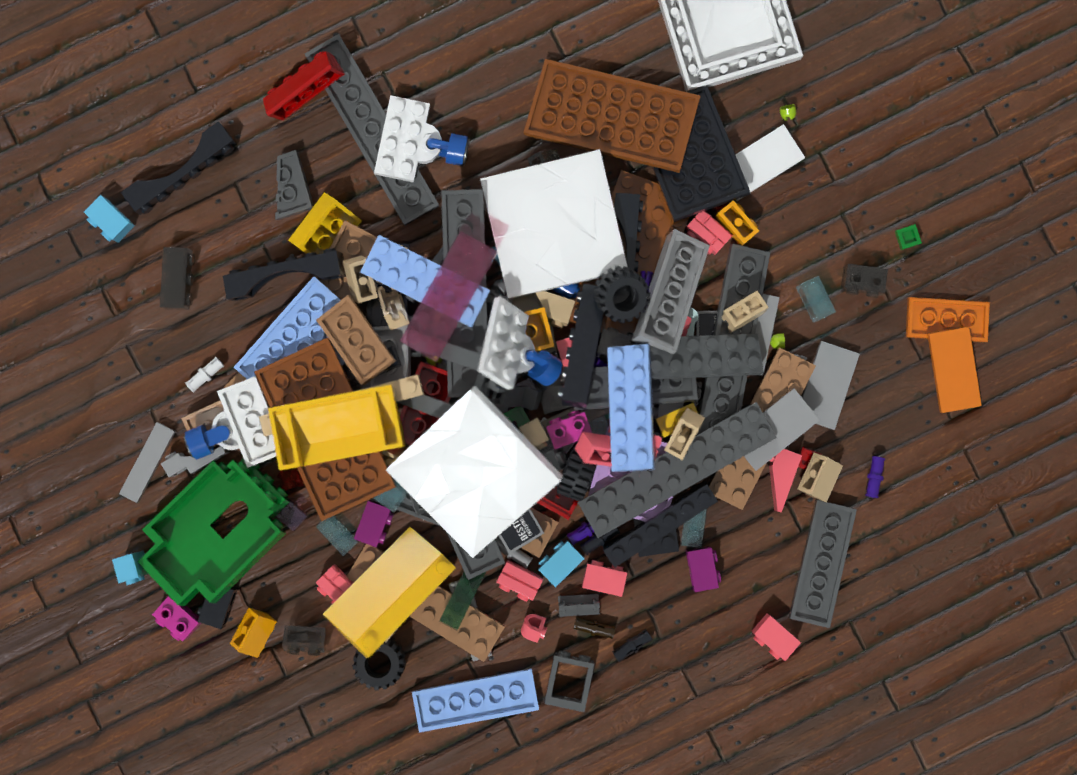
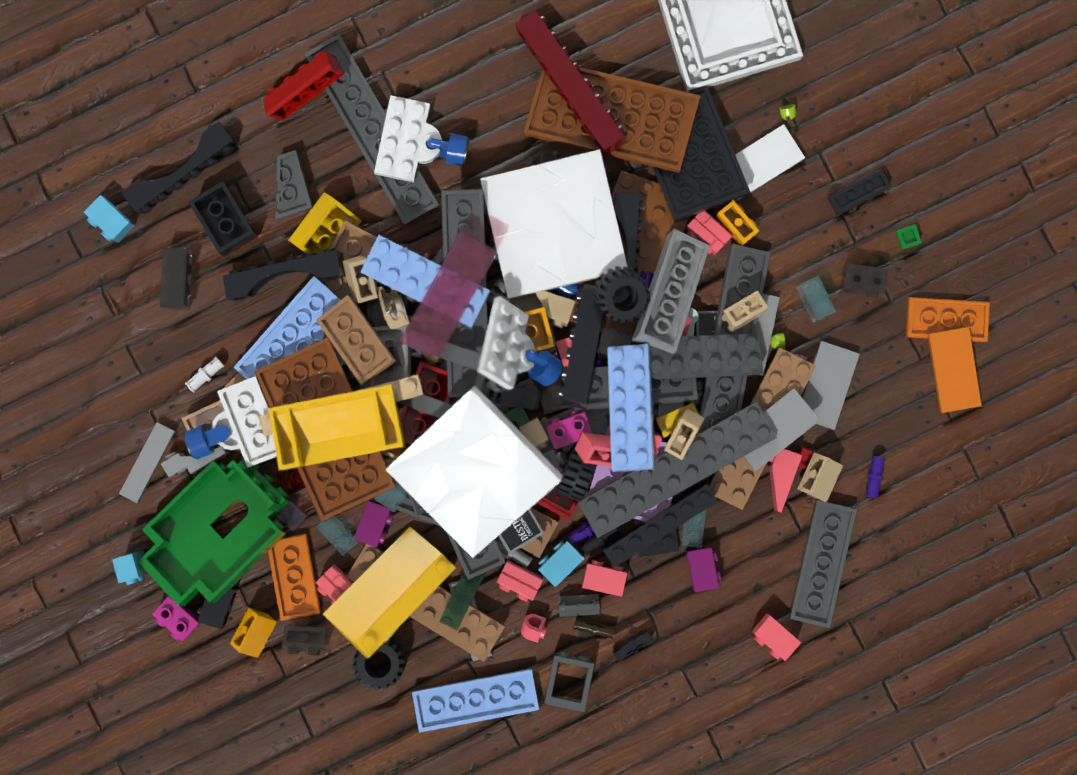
none -> black brick [188,181,259,257]
none -> orange tile [268,533,321,621]
none -> dark red brick [515,10,626,157]
none -> black plate [827,169,891,215]

